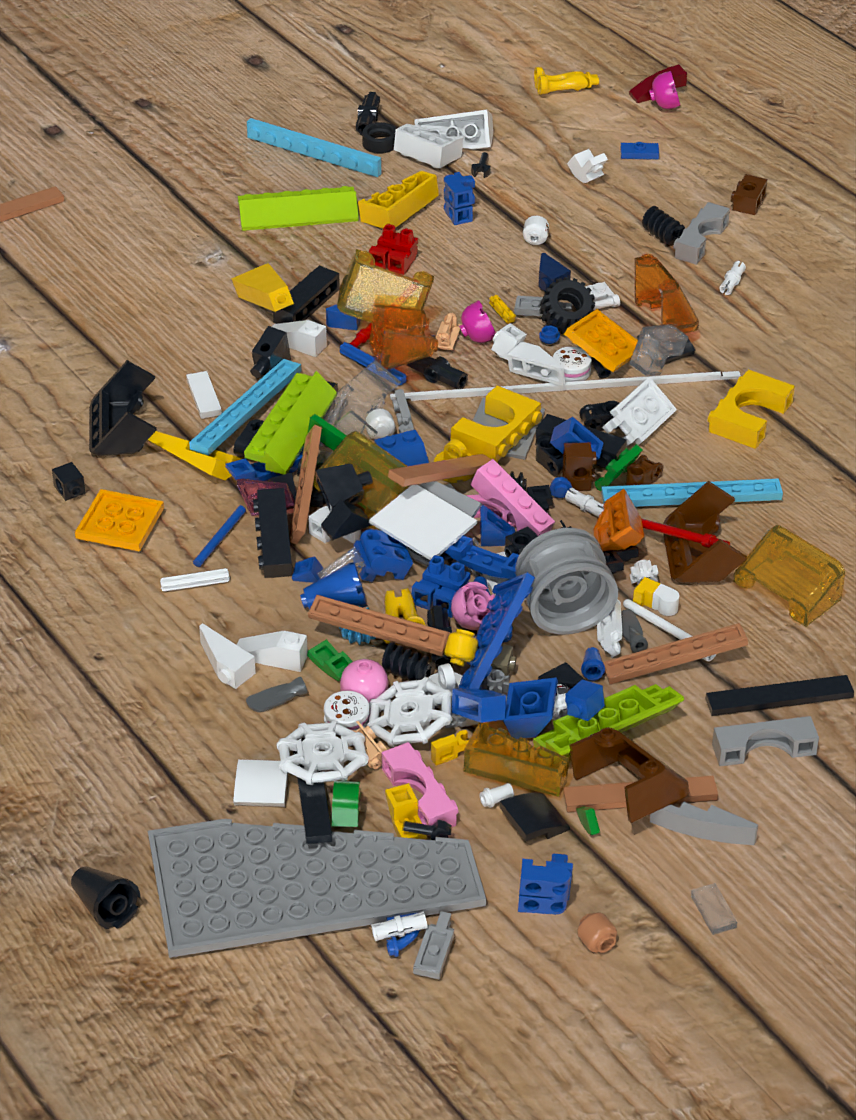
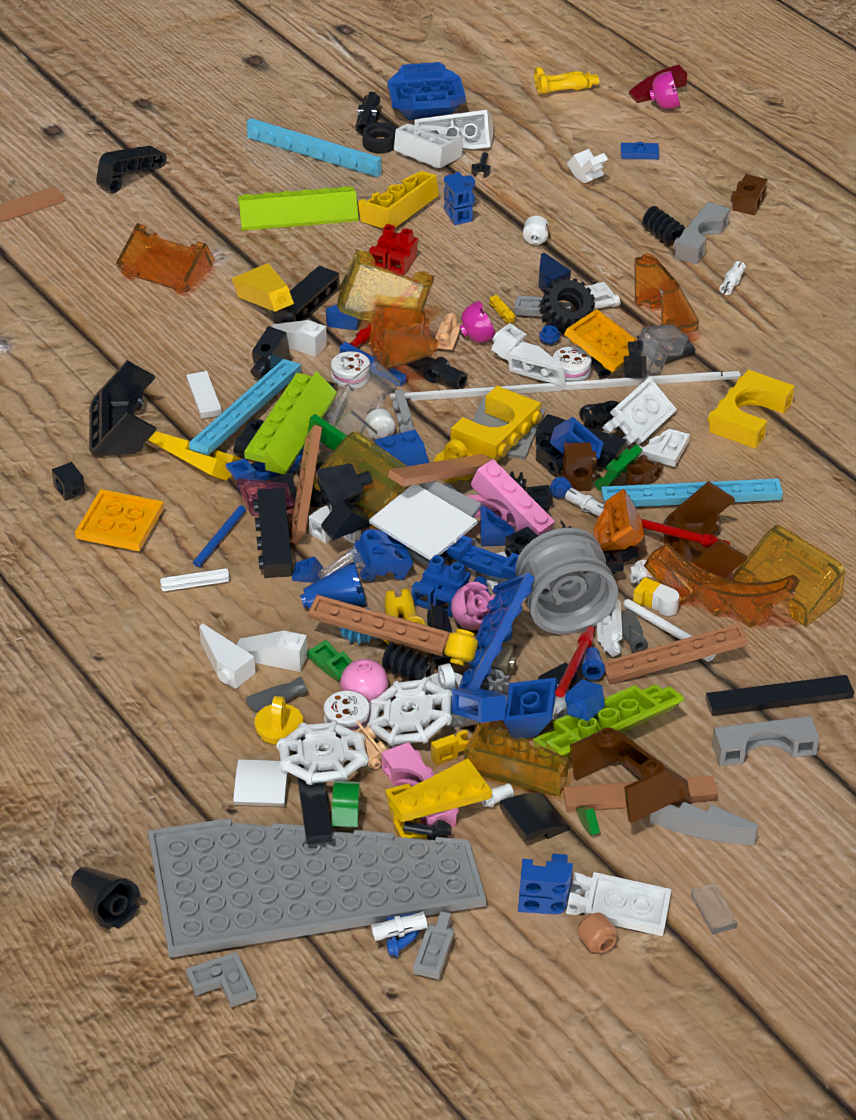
none -> black beam [96,145,167,194]
none -> clear orange windscreen [116,223,215,294]
none -> light grey plate [185,952,256,1007]
none -> yellow tile [255,696,303,745]
none -> white head [331,351,370,388]
none -> blue piece [387,62,466,120]
none -> yellow wing [389,758,493,822]
none -> red bar [555,626,595,698]
none -> white tile [566,872,671,936]
none -> black plate [624,340,647,378]
none -> white wing [639,429,690,467]
none -> clear orange arch [644,543,800,628]

